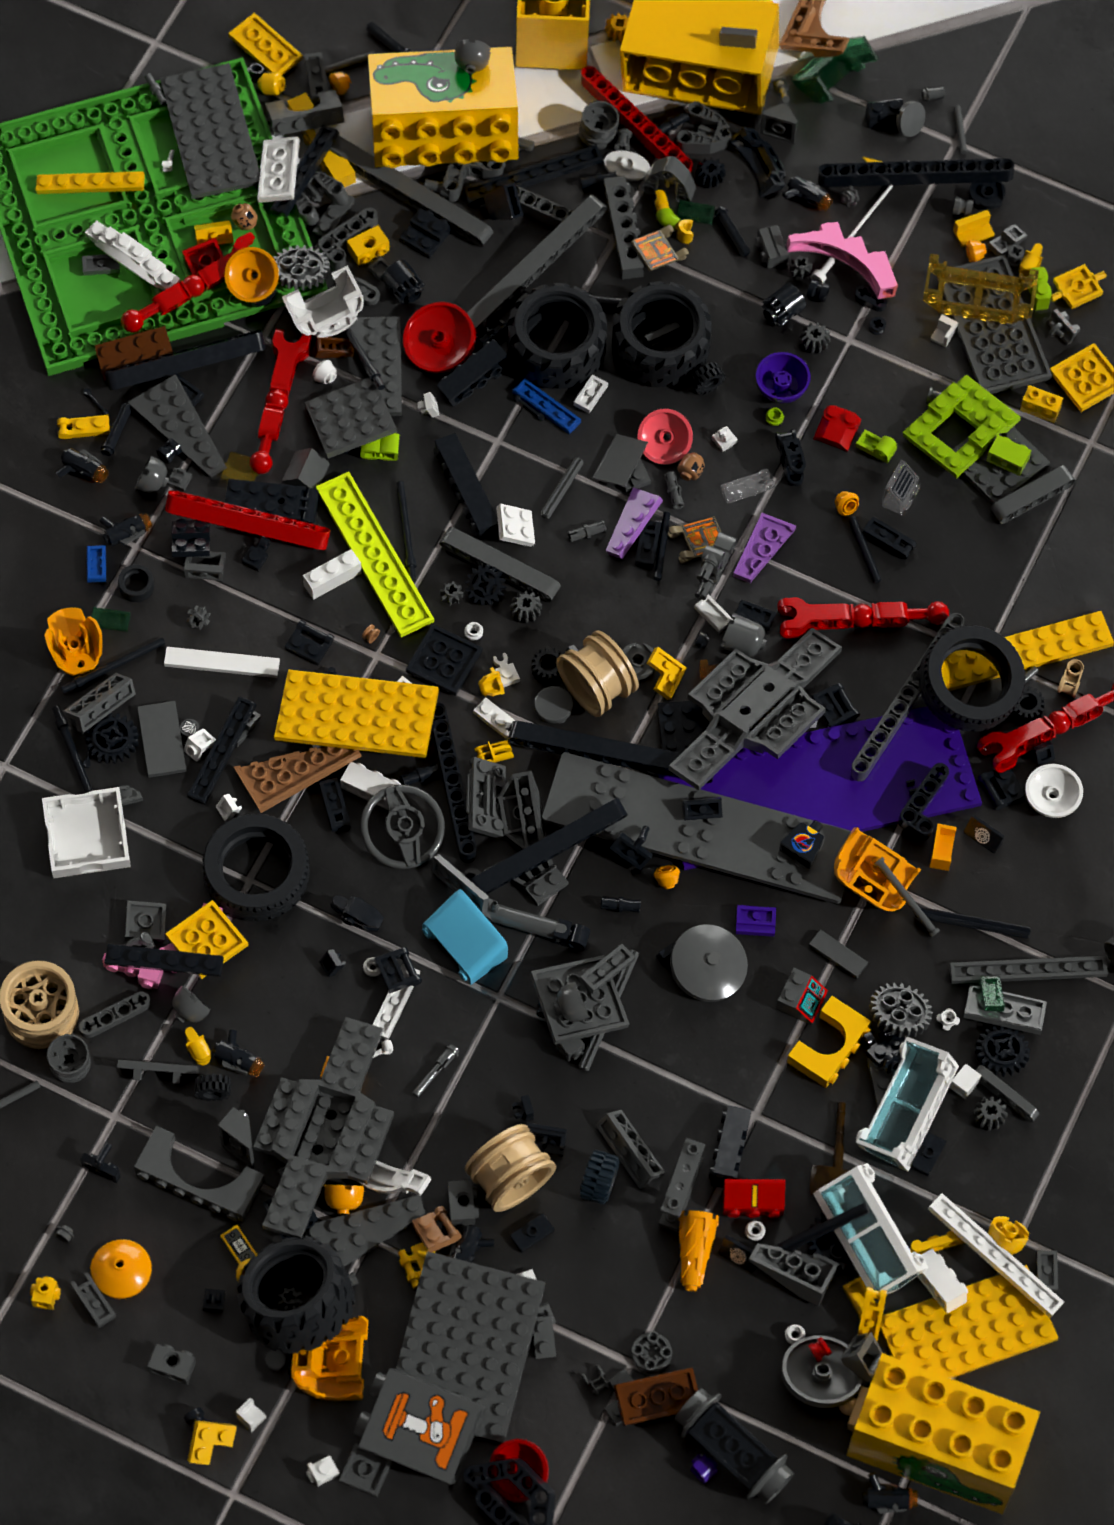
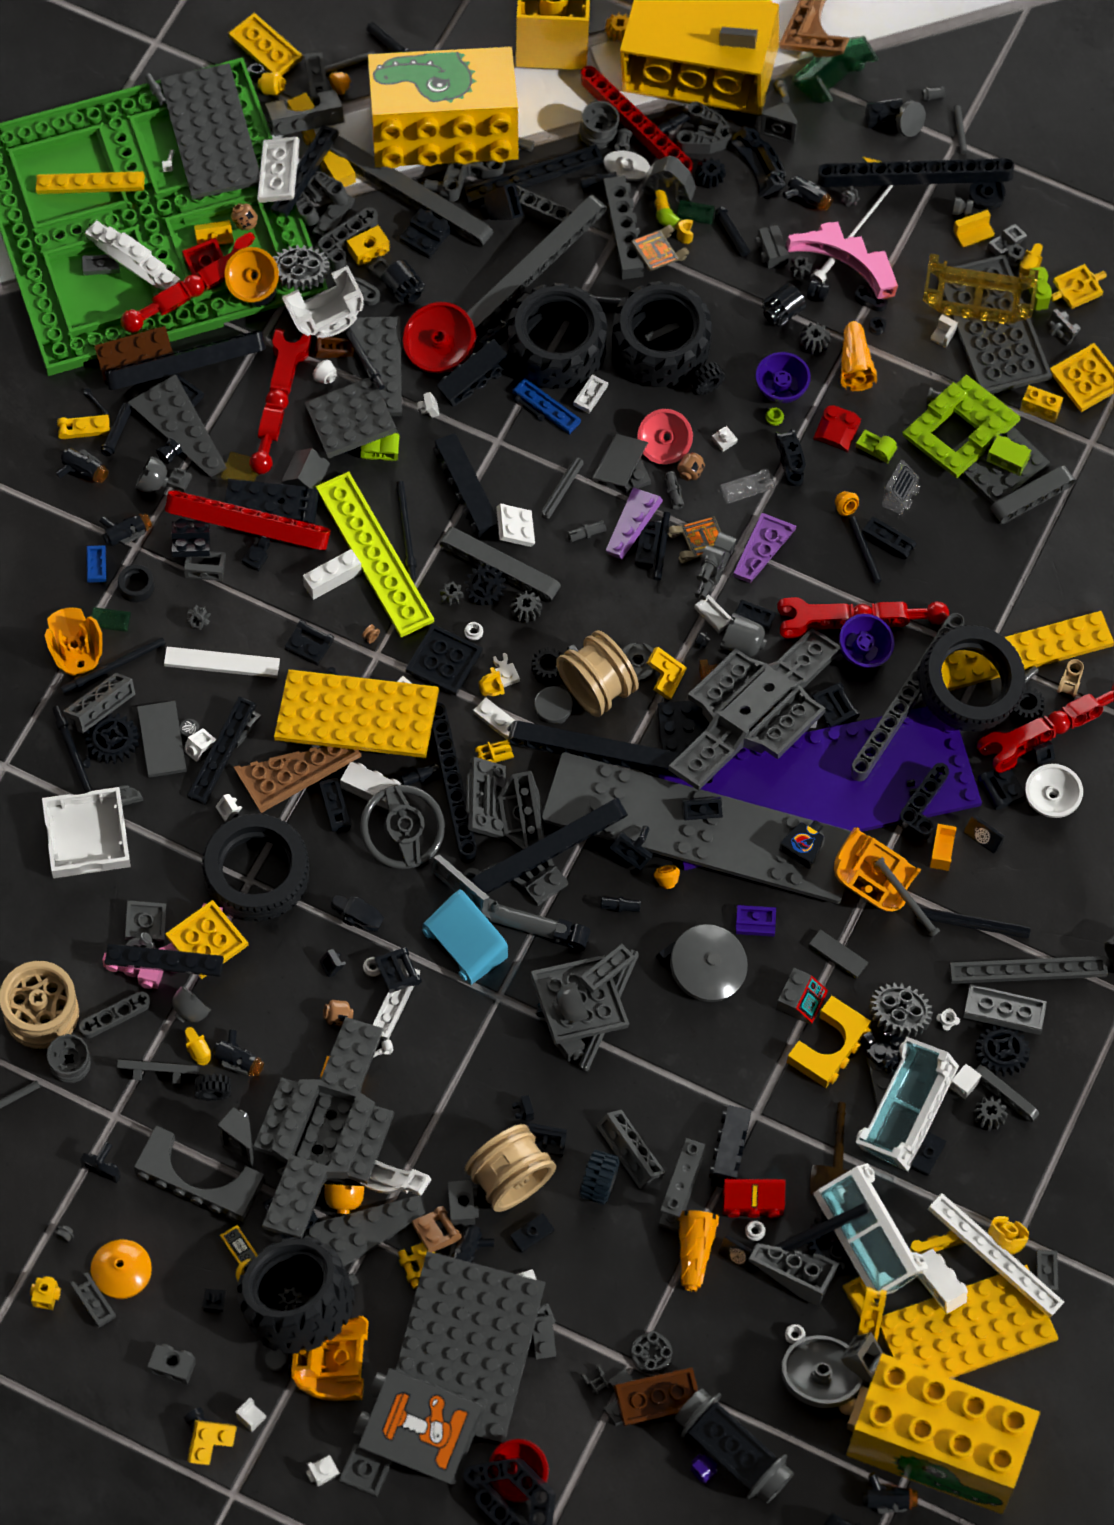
dark grey pin [412,1044,460,1097] -> none
dark grey cylinder [454,39,491,73] -> none
red wheel [807,1337,832,1363] -> none
light orange cone [965,240,987,263] -> none
clear green plate [979,976,1005,1011] -> none
none -> medium nougat head [323,1000,353,1026]
none -> dark purple piece [839,614,894,669]
none -> light orange cone [840,321,877,391]

